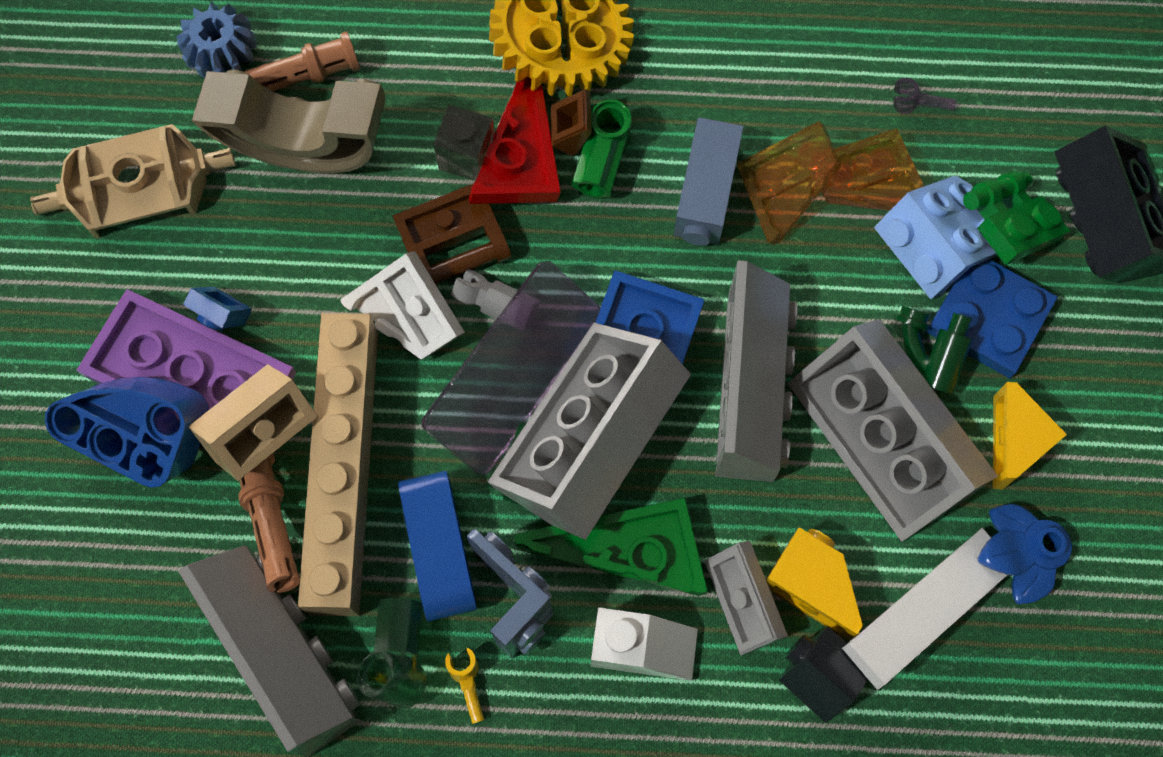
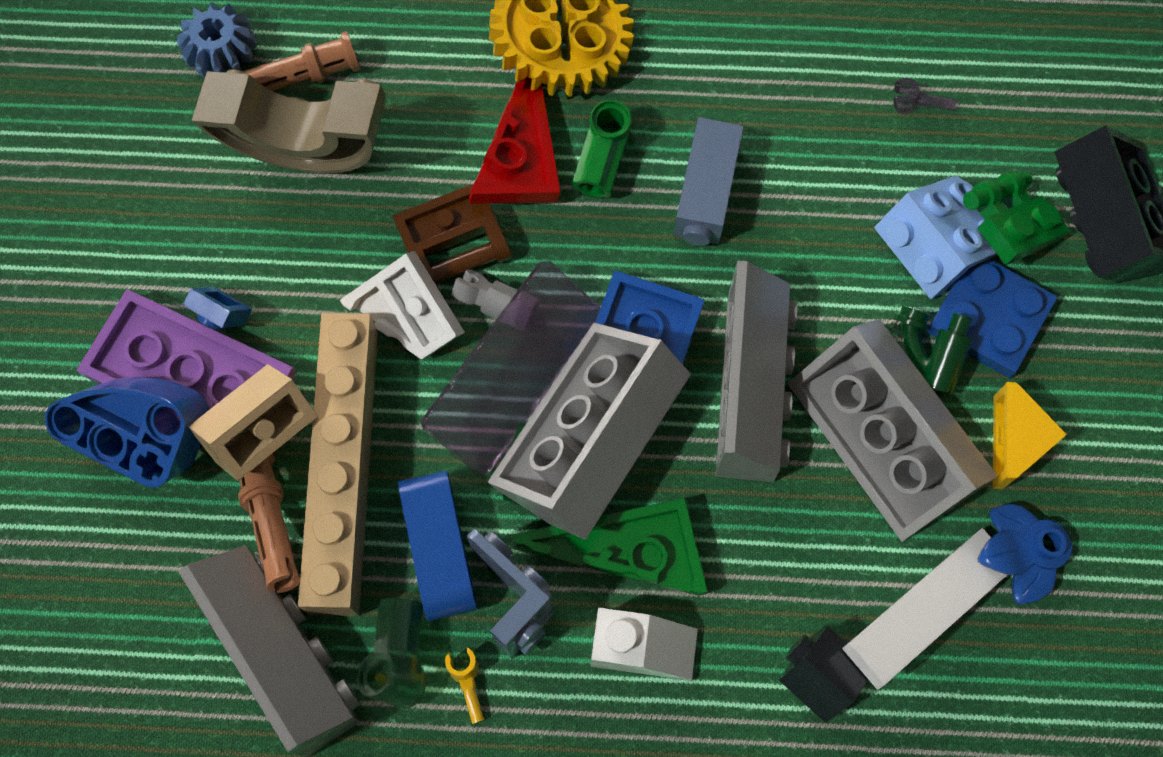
tan plate [30,124,236,239] -> none
clear smoke brick [433,105,495,181] -> none
reddish brown slope [551,89,592,156] -> none
light grey plate [704,540,788,655] -> none
clear orange wing [736,121,841,245] -> none
yellow slope [766,527,863,641] -> none
clear orange wing [810,128,924,210] -> none

